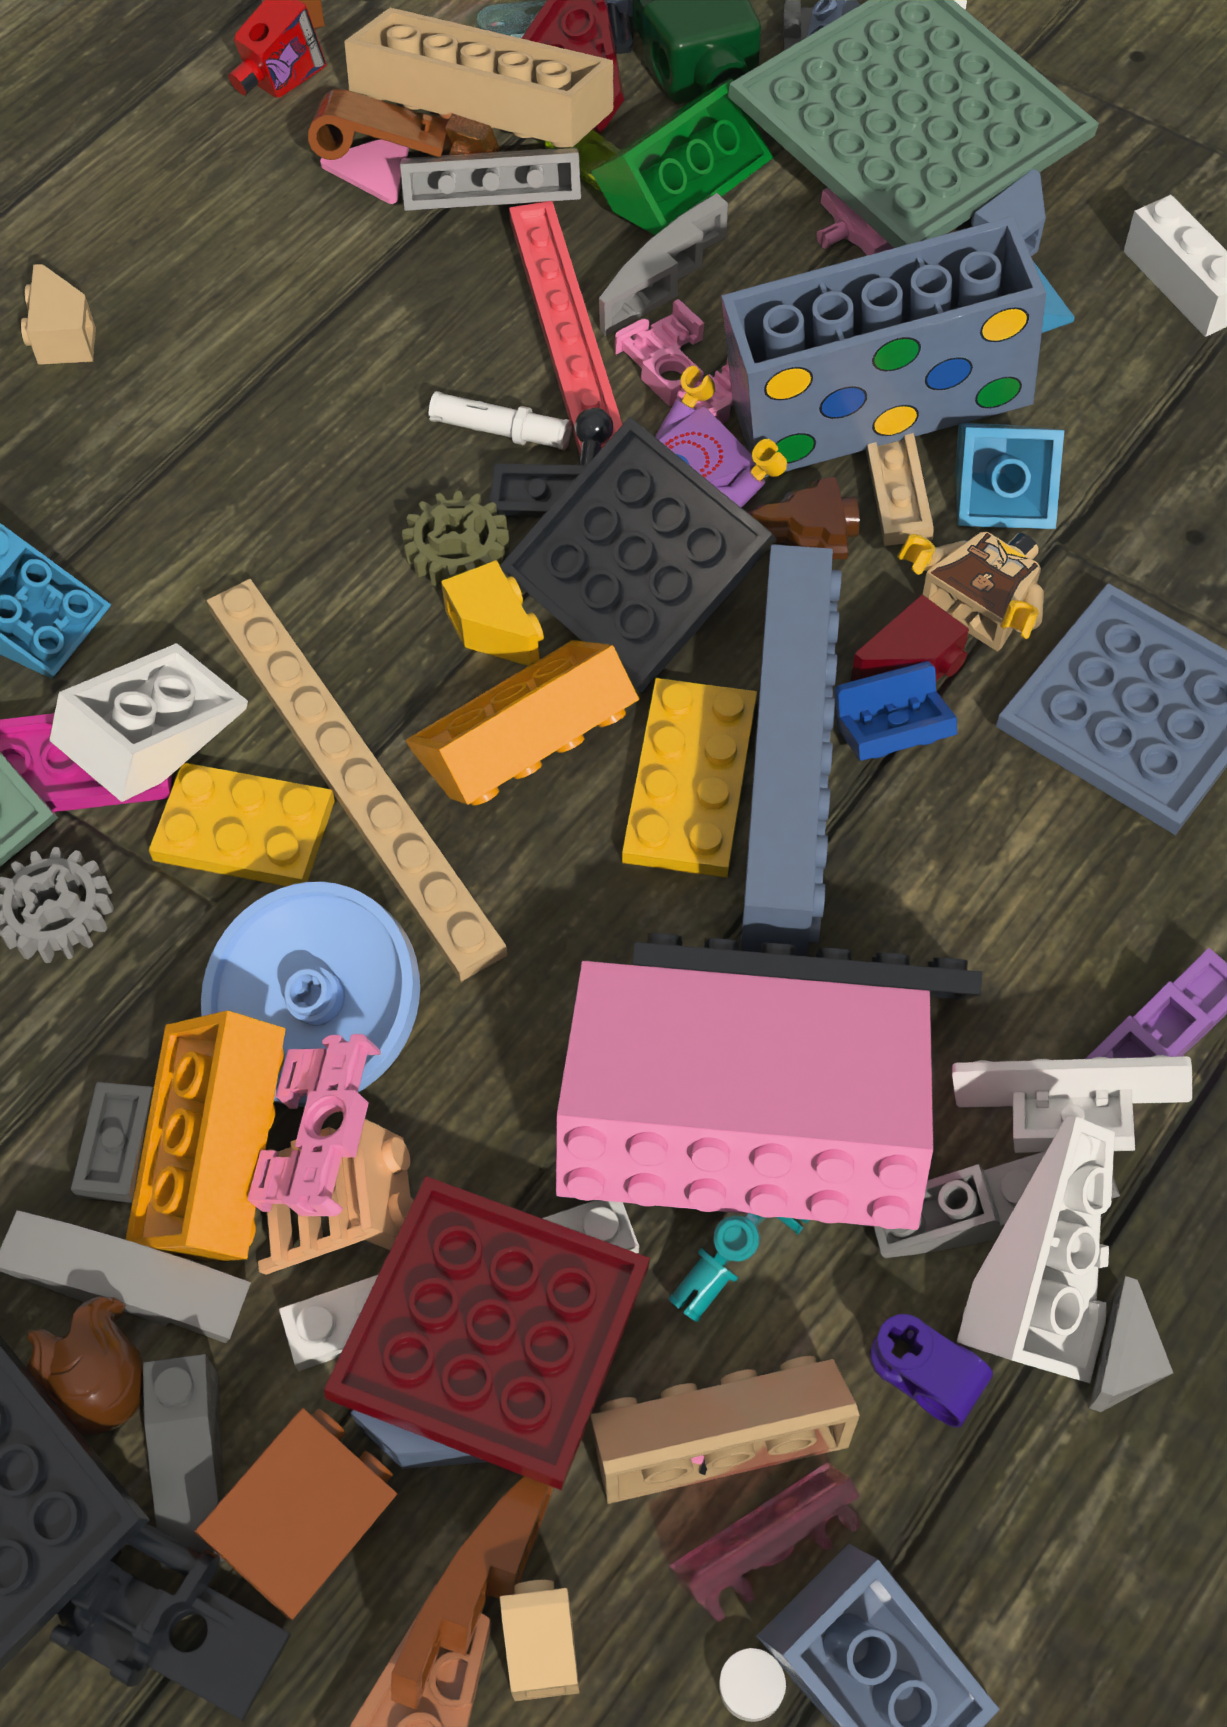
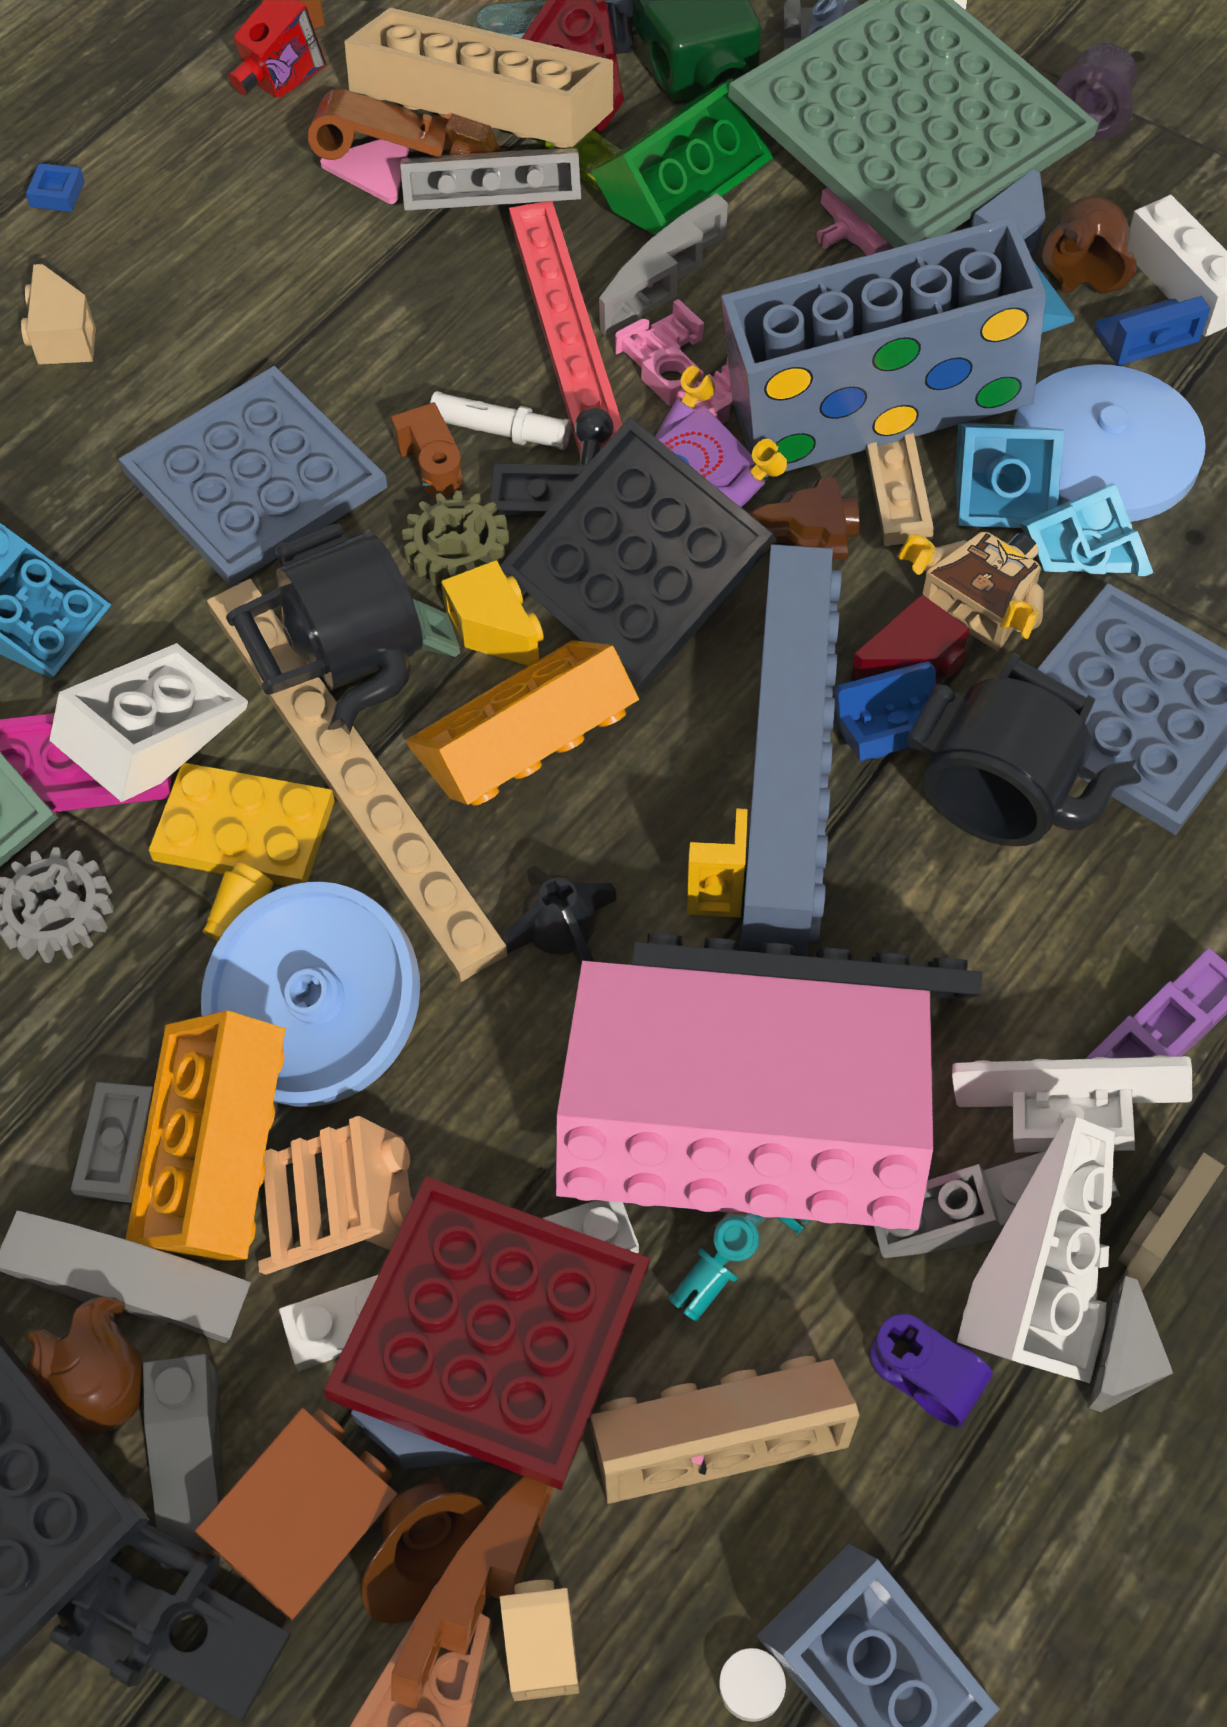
bright pink piece [247,1034,381,1216] -> none
yellow plate [622,678,757,878] -> none
clear pink plate [670,1462,860,1622] -> none
none -> blue plate [26,163,85,212]
none -> sand blue plate [118,366,388,587]
none -> yellow cone [203,863,274,942]
none -> black piece [226,524,423,734]
none -> reddish brown piece [361,1476,488,1624]
none -> dark orange leg [391,402,463,498]
none -> sand green slope [413,599,461,657]
none -> black piece [501,866,616,966]
none -> yellow panel [687,808,748,918]
none -> black piece [907,653,1141,847]
none -> light blue dish [1013,364,1205,522]
none -> medium azure slope [1020,483,1153,576]
none -> reddish brown hair [1042,196,1137,294]
none -> clear purple piece [1056,43,1138,141]
none -> blue panel [1094,296,1210,366]
none -> dark tan plate [1116,1153,1225,1291]

